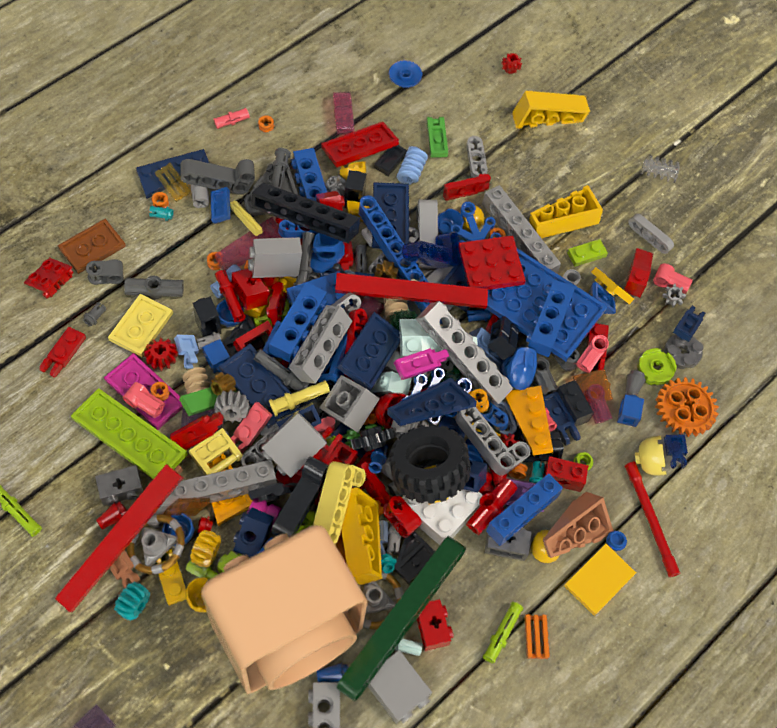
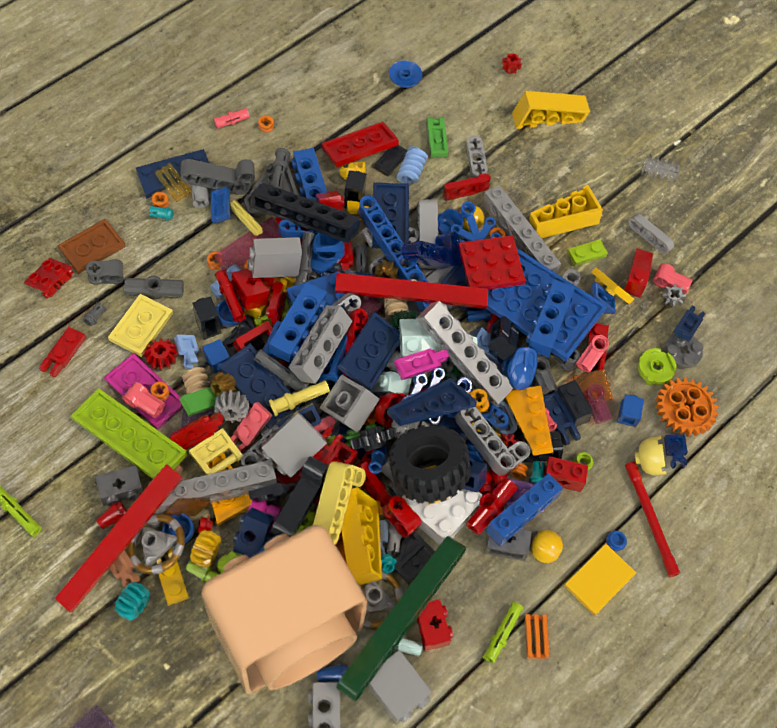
yellow hair [186,577,209,613] -> none
light grey pin [197,332,222,350] -> none
light grey gear [326,175,346,196] -> none
clear pink beam [333,92,354,135] -> none
nougat wedge [543,492,613,558] -> none
dark grey cone [625,370,646,396] -> none

